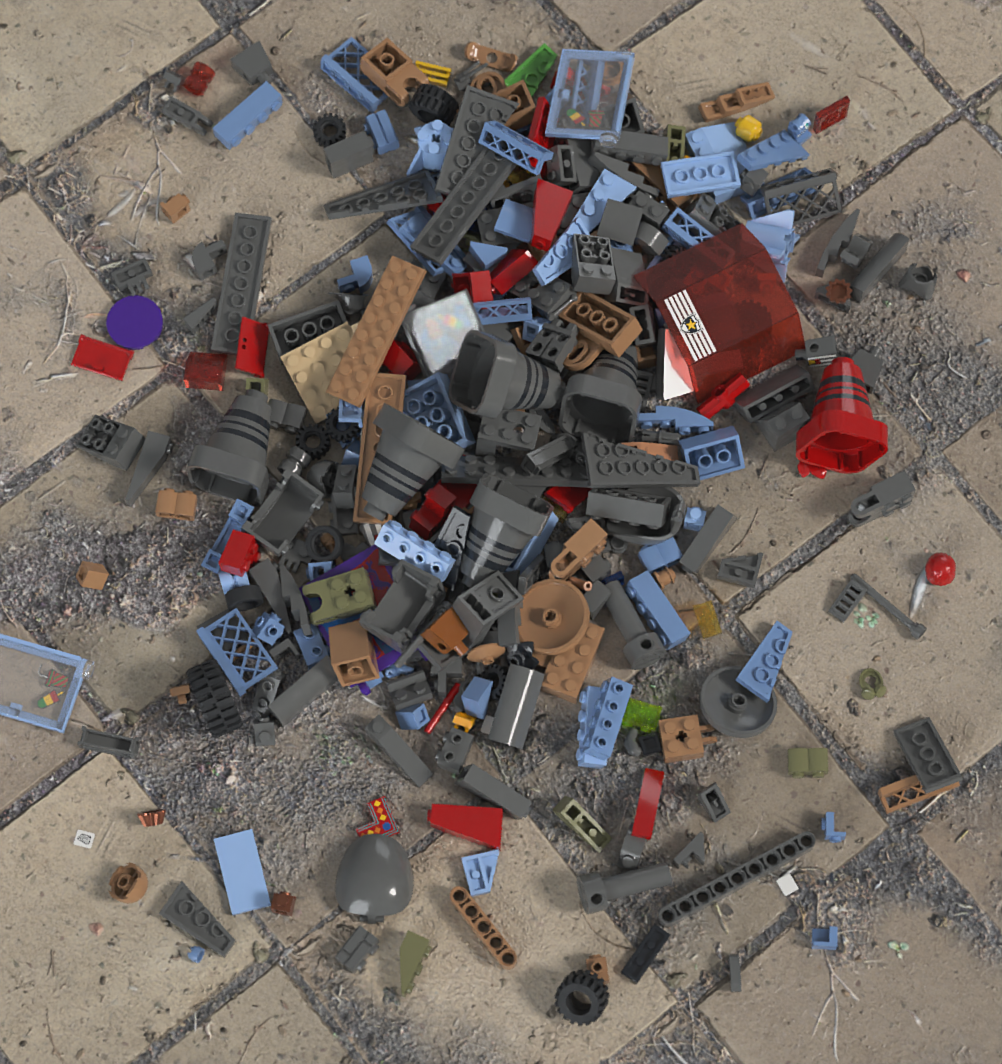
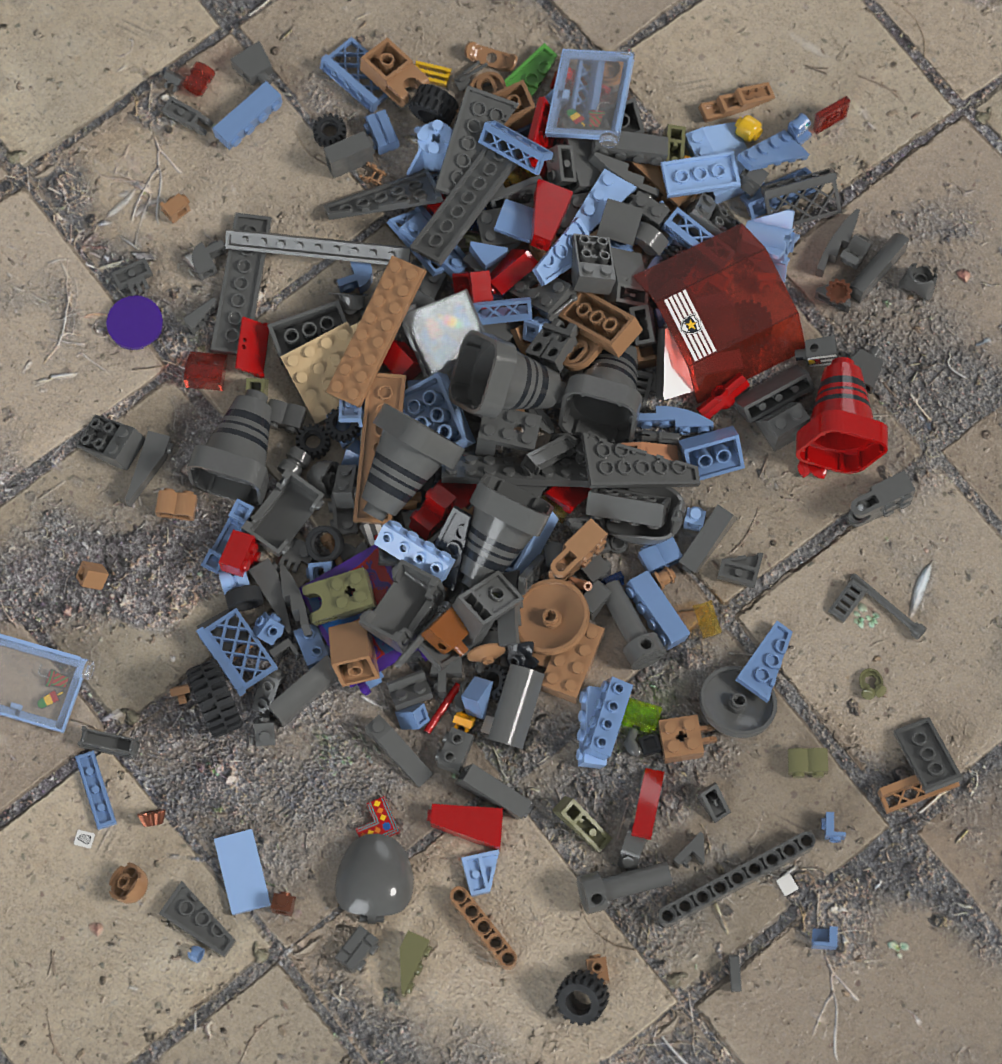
red door [71,334,134,381] -> none
medium blue arm [385,663,414,678] -> none
black tile [620,923,671,985] -> none
red hair [925,552,956,586] -> none
none -> medium blue tile [75,750,117,830]
none -> plate [225,229,411,265]
none -> medium nougat piece [359,162,387,186]

